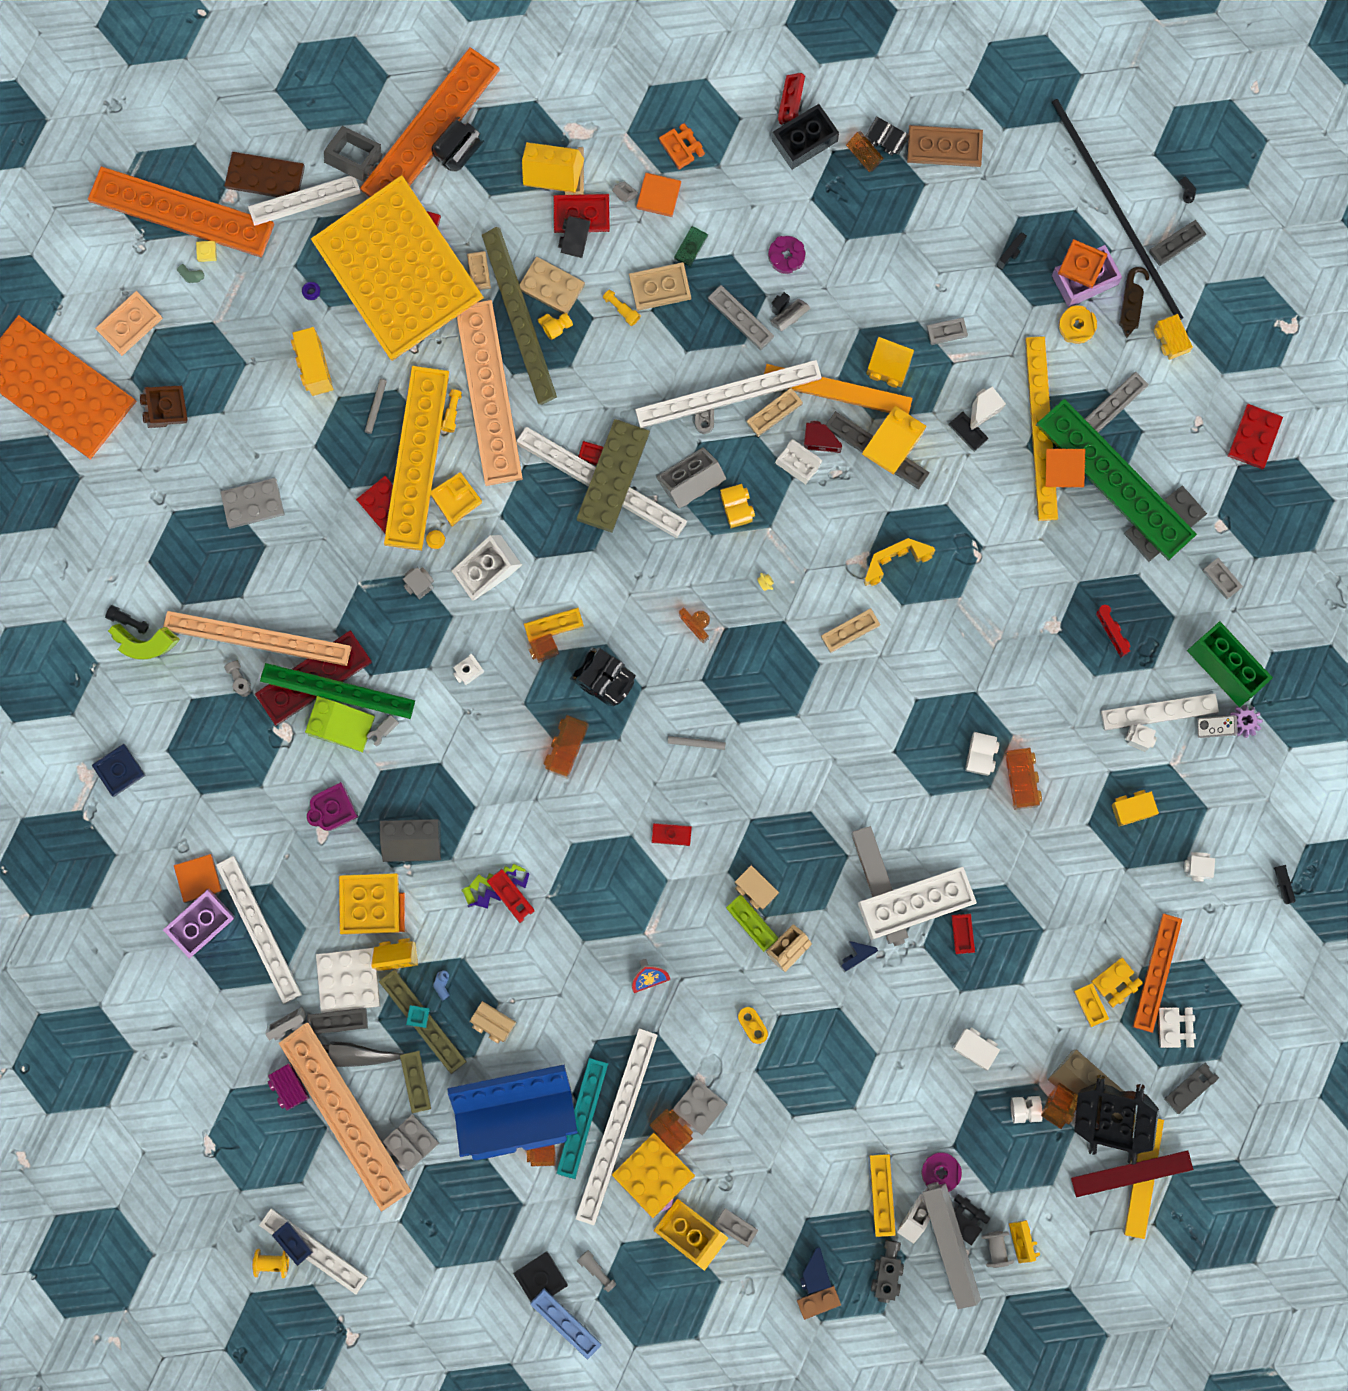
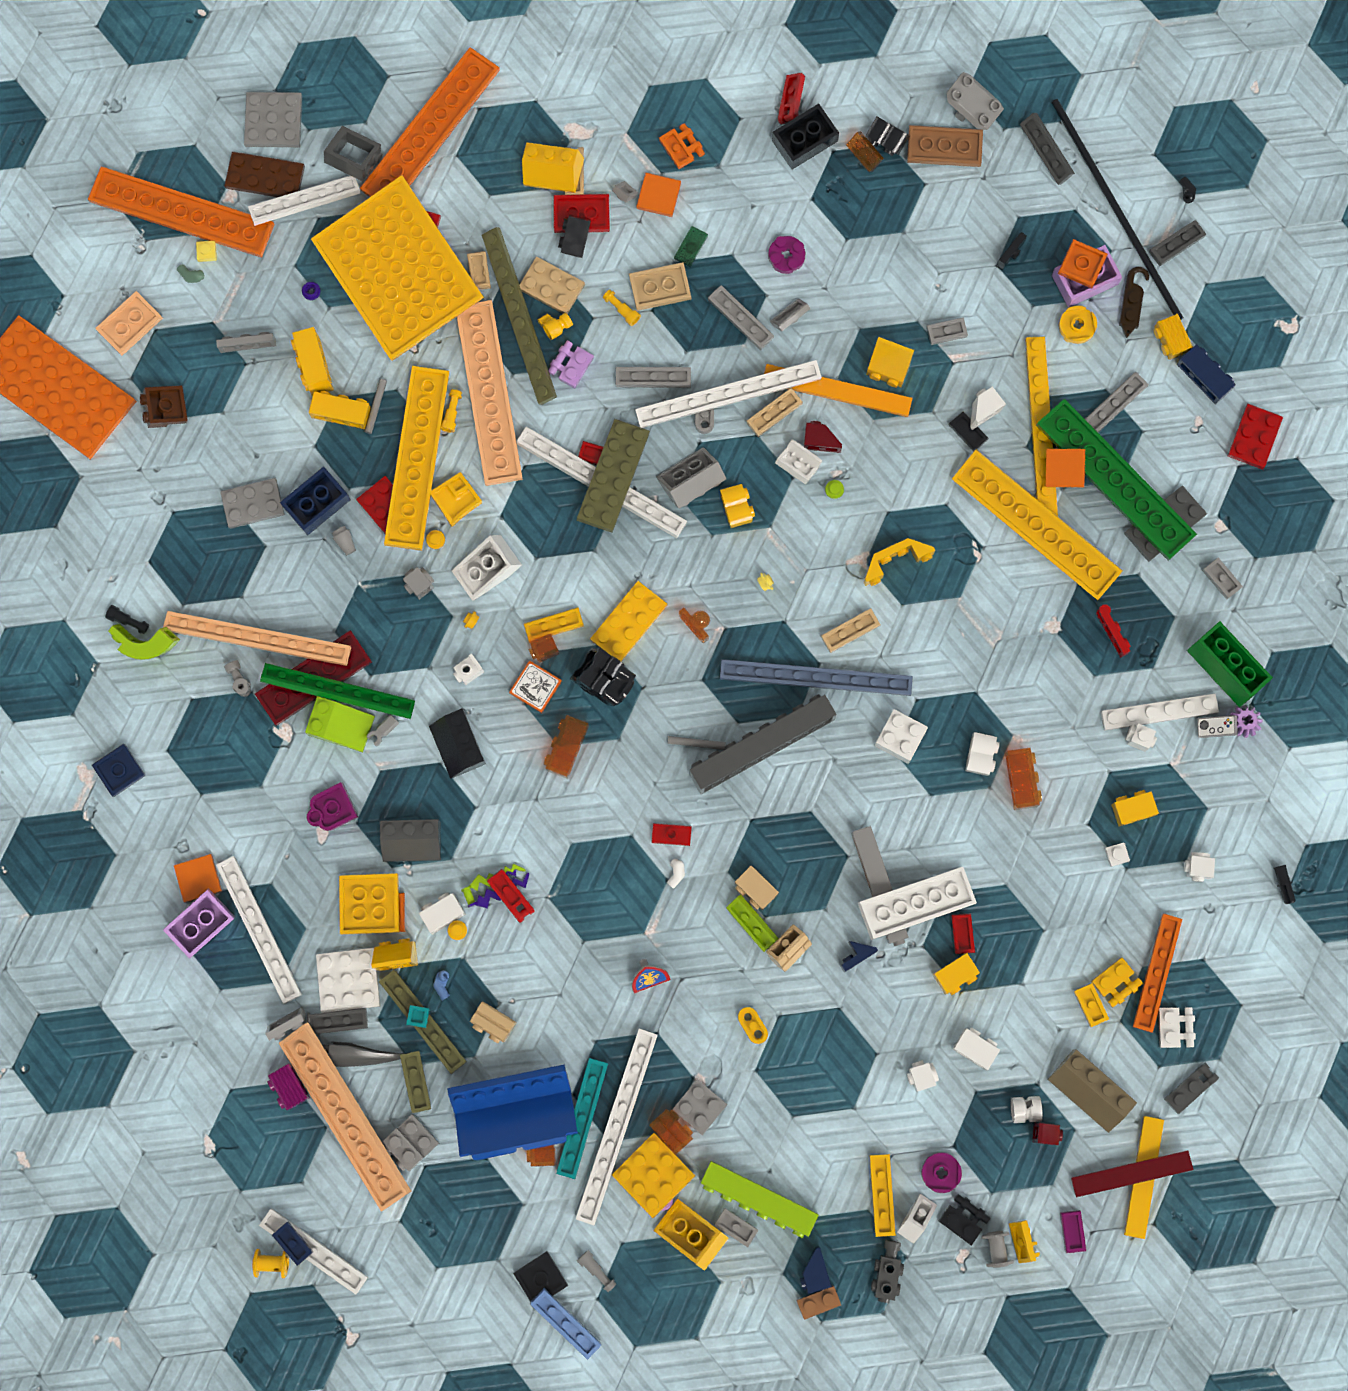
black cylinder [432,117,484,171] -> none
black plate [772,292,790,315] -> none
dark grey plate [826,411,930,490] -> none
yellow slope [862,406,927,475] -> none
light grey brick [922,1182,981,1309] -> none
clear orange brick [1041,1083,1078,1129] -> none
black piece [1074,1075,1159,1165] -> none
none -> light grey plate [216,332,276,353]
none -> light grey plate [244,92,302,148]
none -> dark blue brick [280,466,351,536]
none -> yellow brick [308,391,371,429]
none -> light grey cone [332,526,356,556]
none -> white brick [419,893,466,935]
none -> black slope [429,709,486,779]
none -> yellow plate [448,921,467,940]
none -> yellow plate [463,611,479,629]
none -> tile [509,661,562,713]
none -> lavender plate [548,340,594,389]
none -> yellow plate [590,581,668,662]
none -> light grey plate [616,367,691,388]
none -> white arm [667,859,685,889]
none -> dark grey brick [689,694,837,794]
none -> lime brick [701,1161,819,1238]
none -> sand blue plate [720,659,913,696]
none -> lime plate [825,480,844,499]
none -> white brick [875,709,928,764]
none -> white brick [907,1060,939,1092]
none -> yellow brick [933,953,980,996]
none -> light grey shield [947,72,1004,130]
none -> yellow plate [952,449,1123,600]
none -> dark grey plate [1020,113,1075,185]
none -> dark red slope [1032,1122,1063,1145]
none -> magenta tile [1060,1210,1086,1253]
none -> white plate [1105,843,1130,867]
none -> dark blue brick [1177,344,1236,405]

